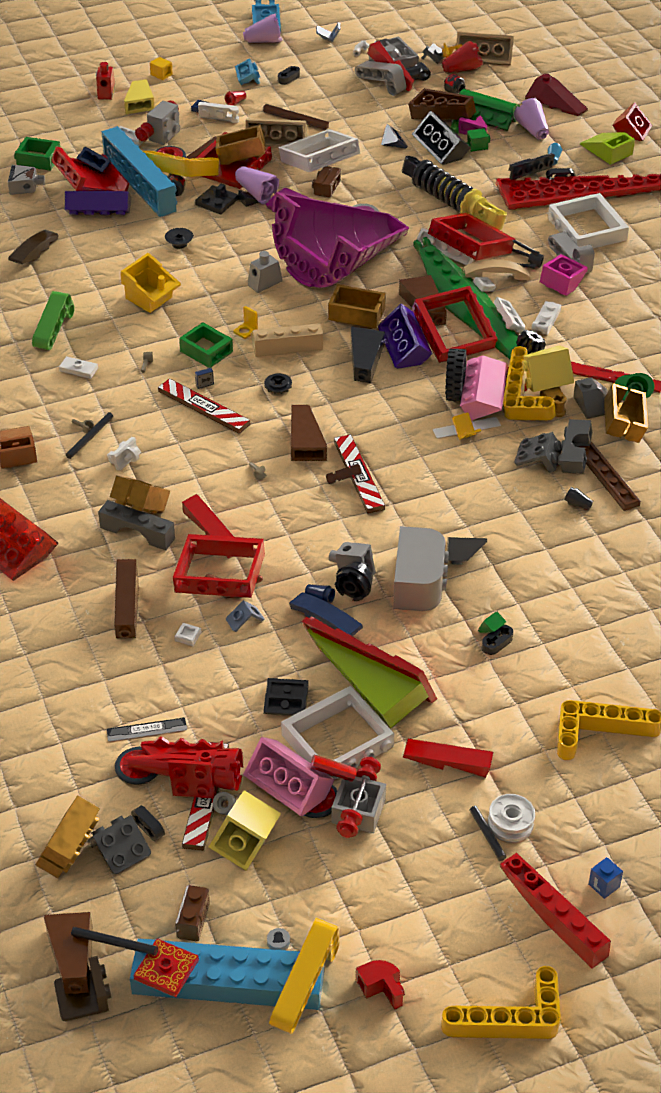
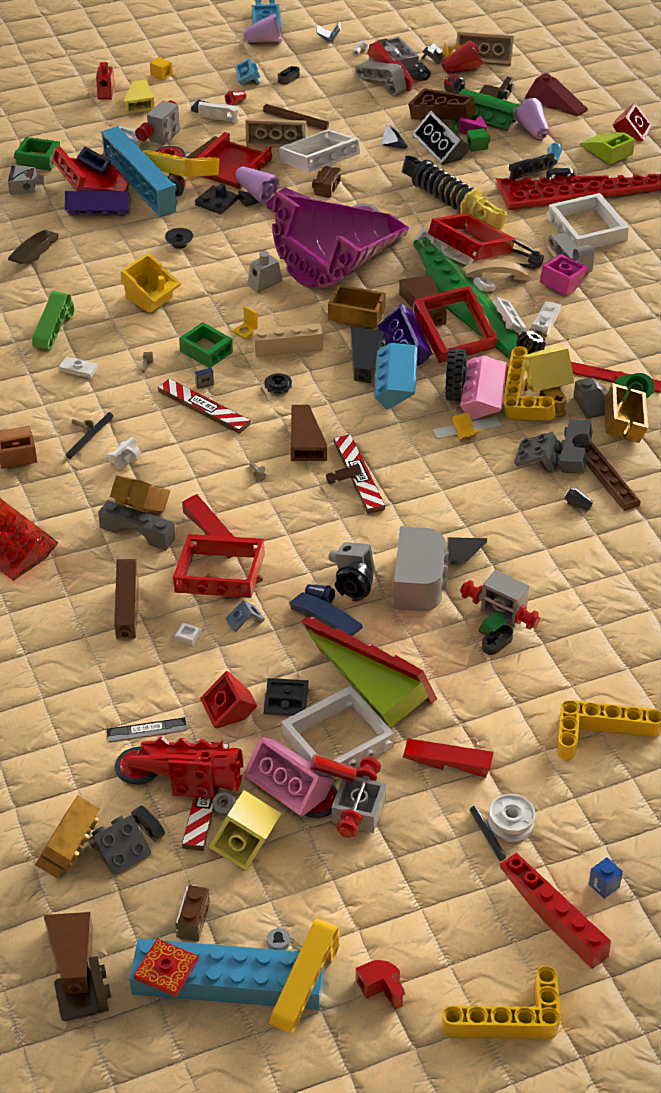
black bar [71,927,158,956] -> none
pearl gold piece [215,125,265,165] -> none
none -> red slope [200,671,258,729]
none -> dark azure slope [374,343,417,410]
none -> light grey brick [460,570,540,630]
none -> dark brown bracket [479,76,514,101]

